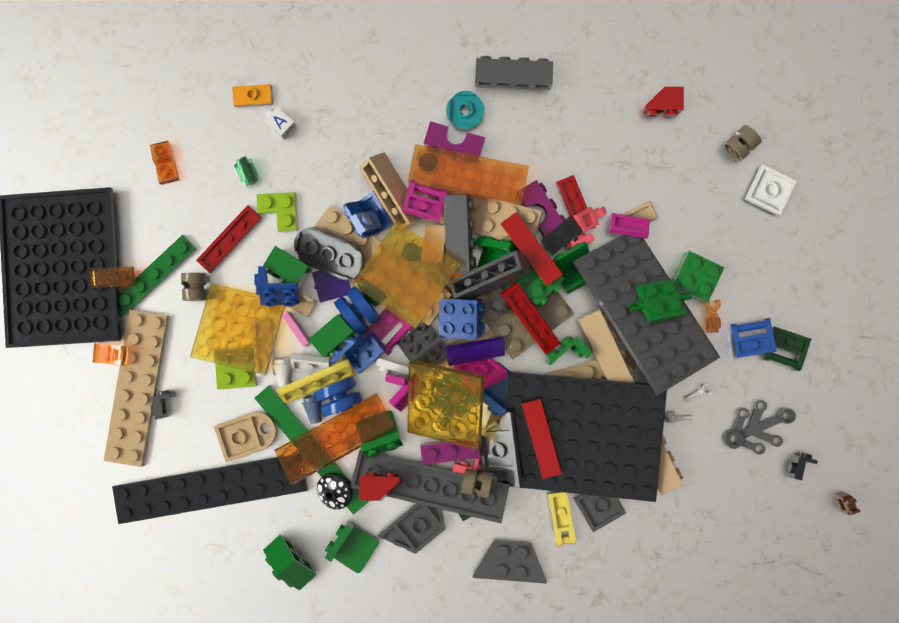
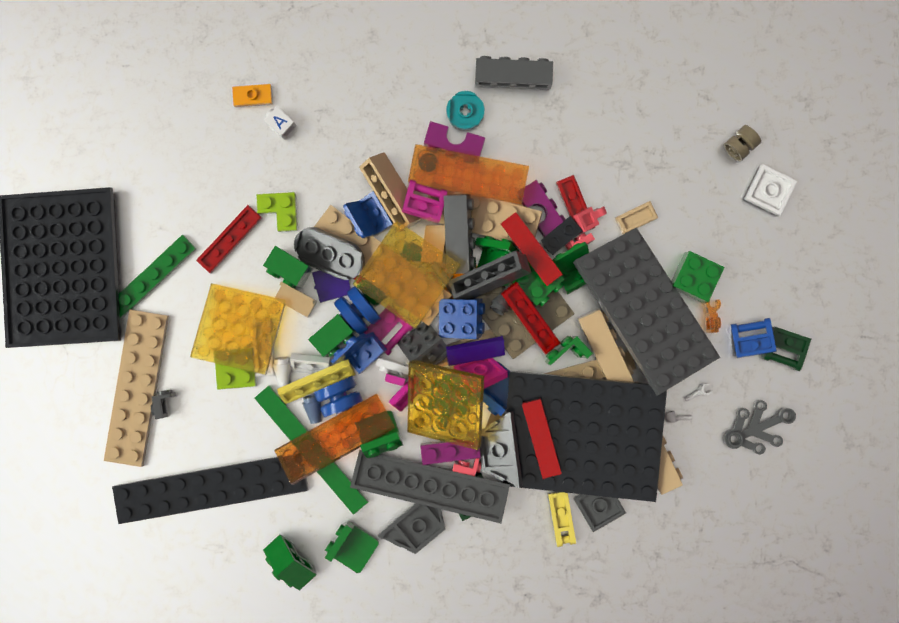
clear orange slope [90,267,135,288] -> none
clear orange slope [92,343,129,366] -> none
clear orange slope [150,140,179,185] -> none
dark tan wheel [181,273,207,301] -> none
tan plate [214,412,277,462] -> none
clear green brick [234,156,259,186] -> none
blue bracket [254,266,300,307] -> none
bright pink tile [281,311,311,347] -> none
black dish [316,474,352,510] -> none
medium blue plate [350,211,382,235] -> none
red slope [359,472,402,501] -> none
dark tan wheel [461,468,493,499] -> none
dark grey wing [472,539,547,584] -> none
dark pink tile [609,213,650,239] -> none
green plate [628,278,693,324] -> none
red slope [642,86,684,117] -> none
black bracket [787,452,818,481] -> none
reddish brown plate [835,492,861,515] -> none

